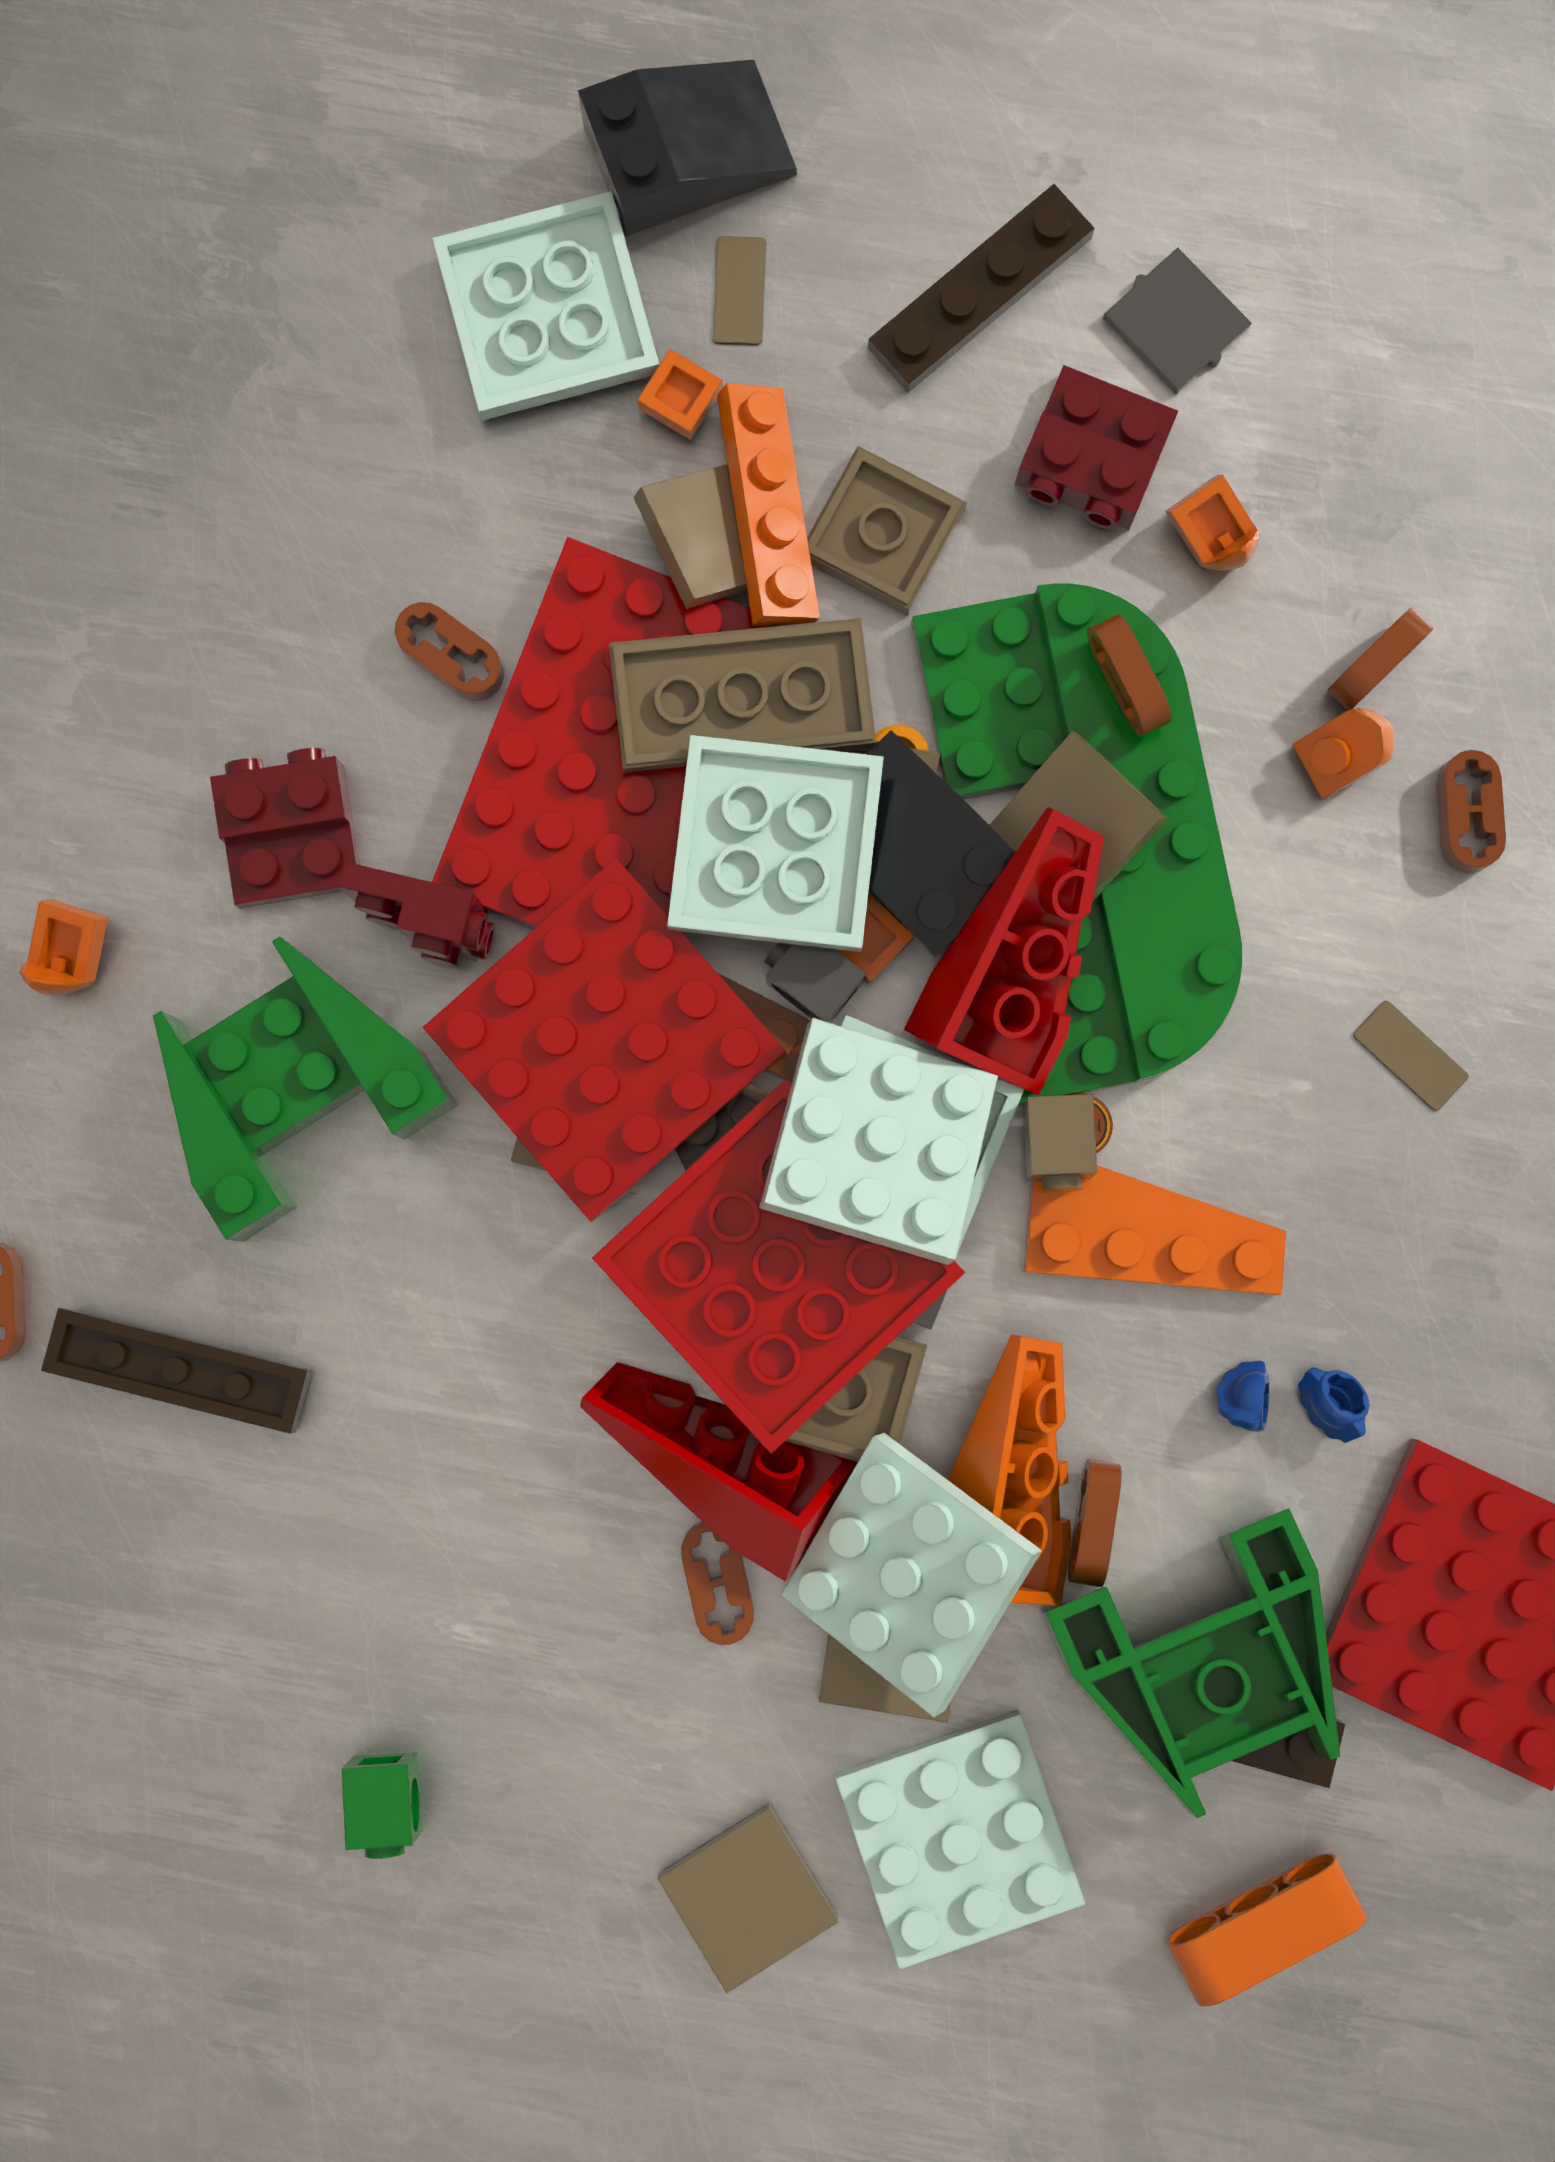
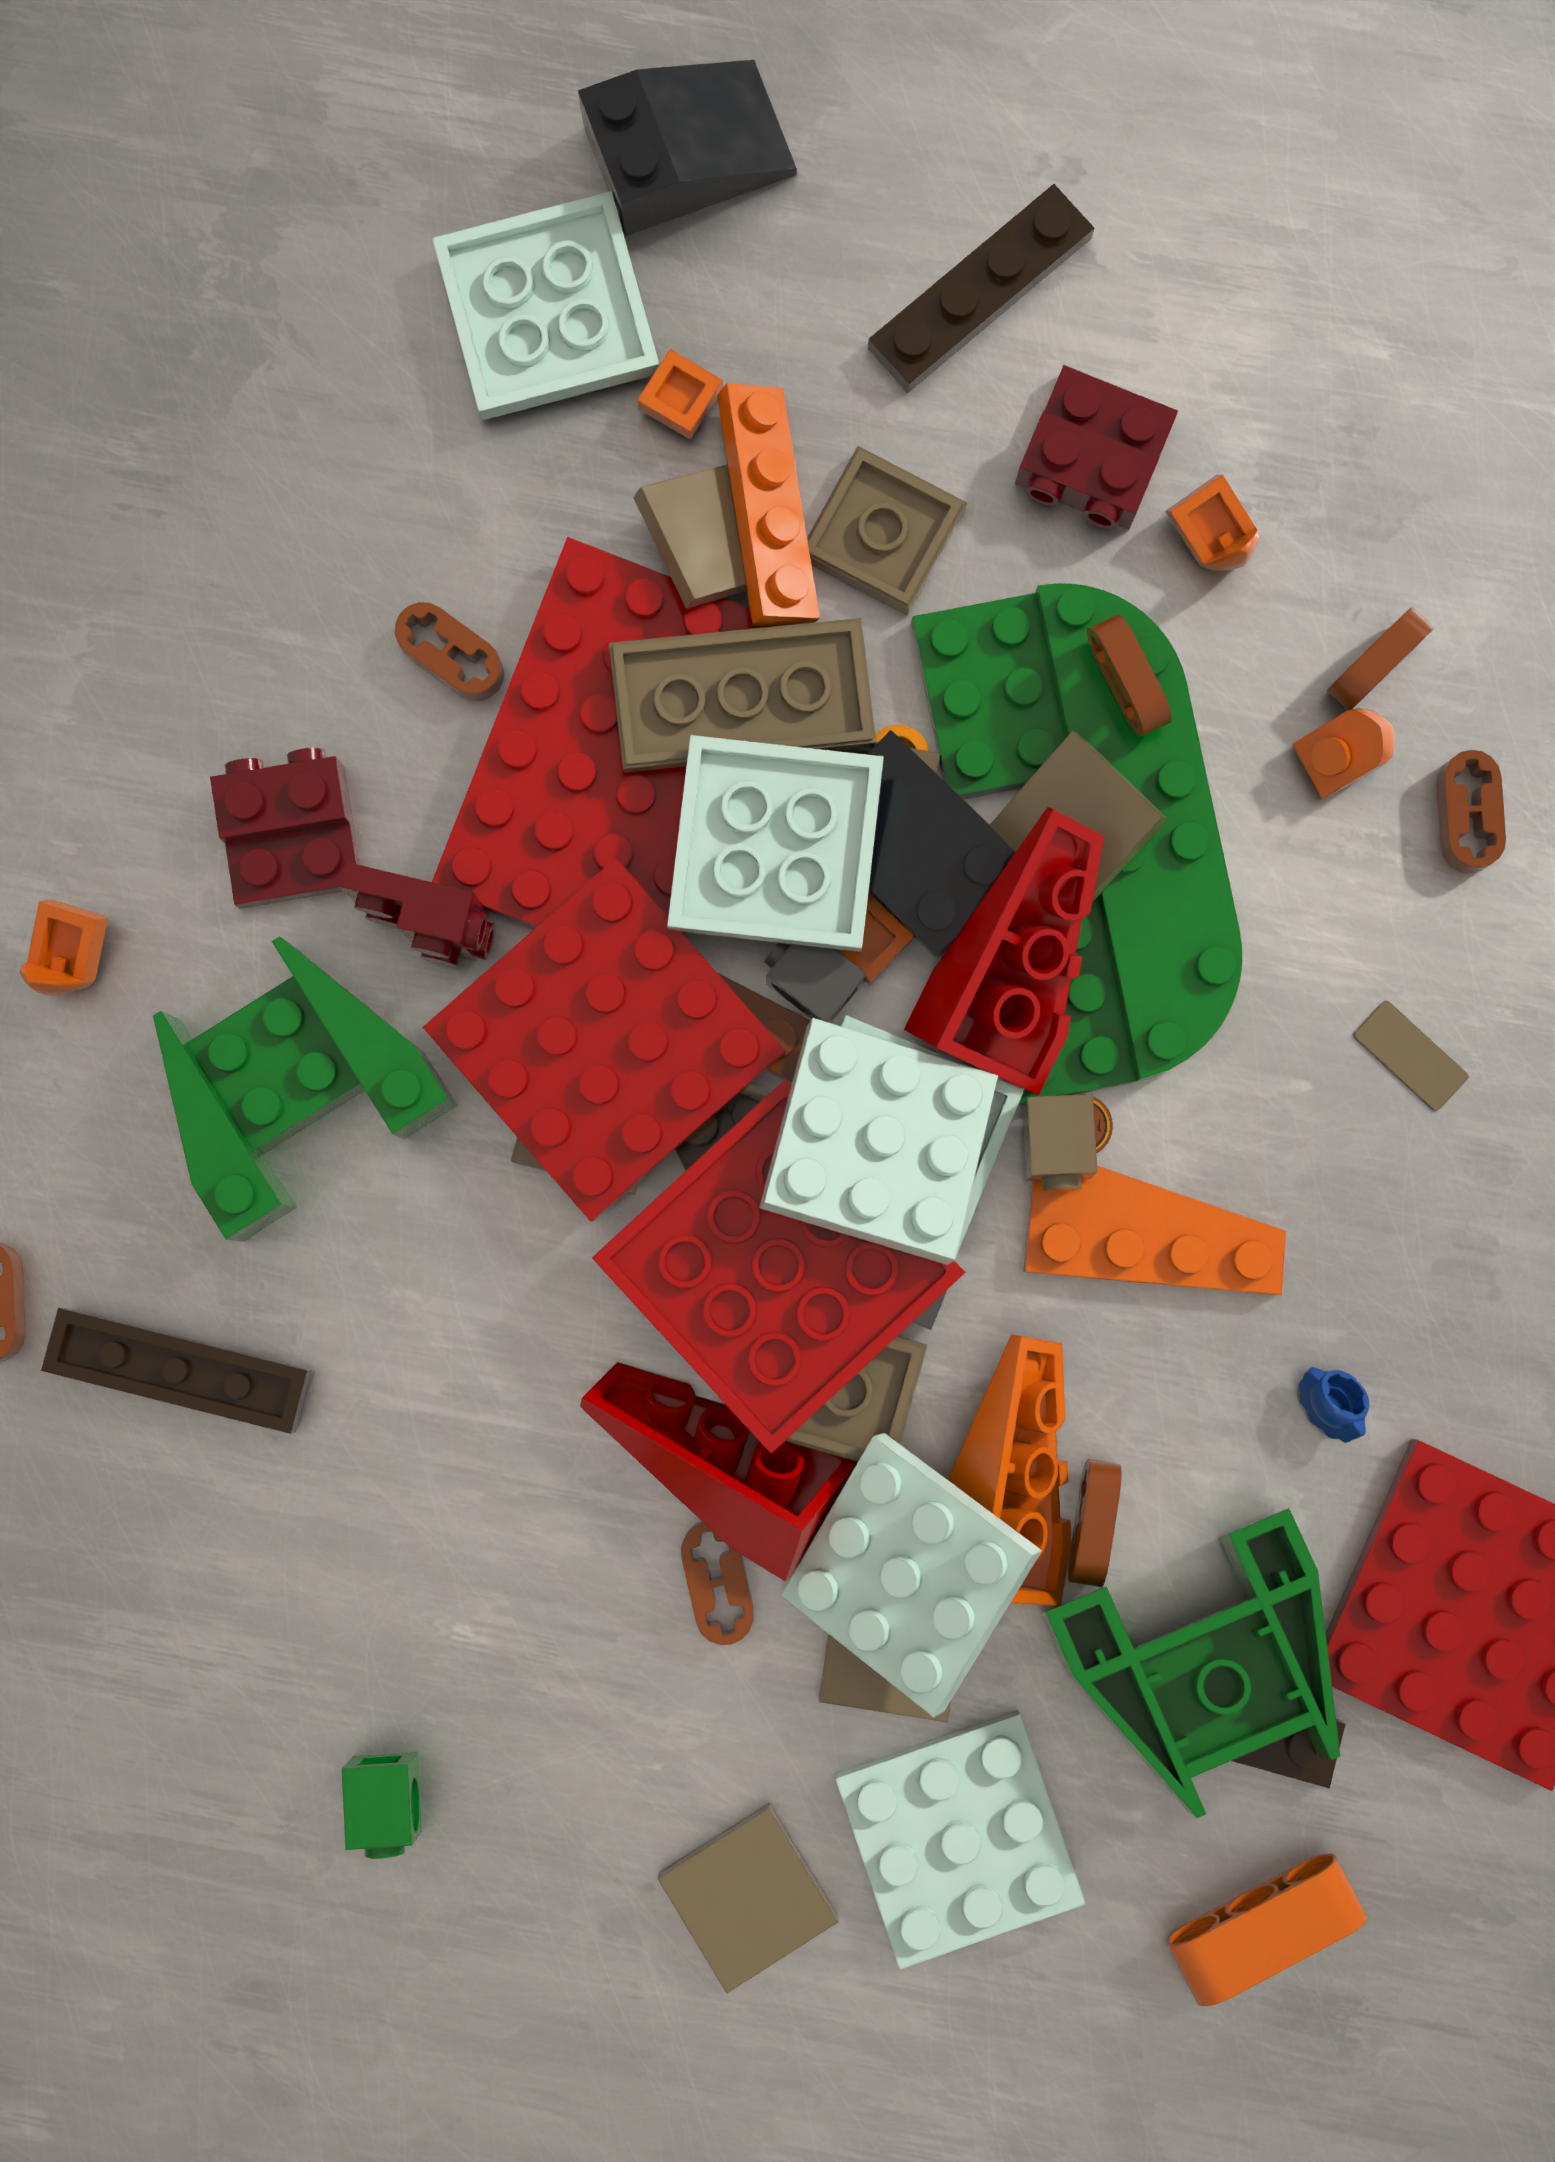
dark tan sticker [713,236,766,344] -> none
dark grey piece [1103,247,1252,394] -> none
blue piece [1216,1361,1270,1432] -> none

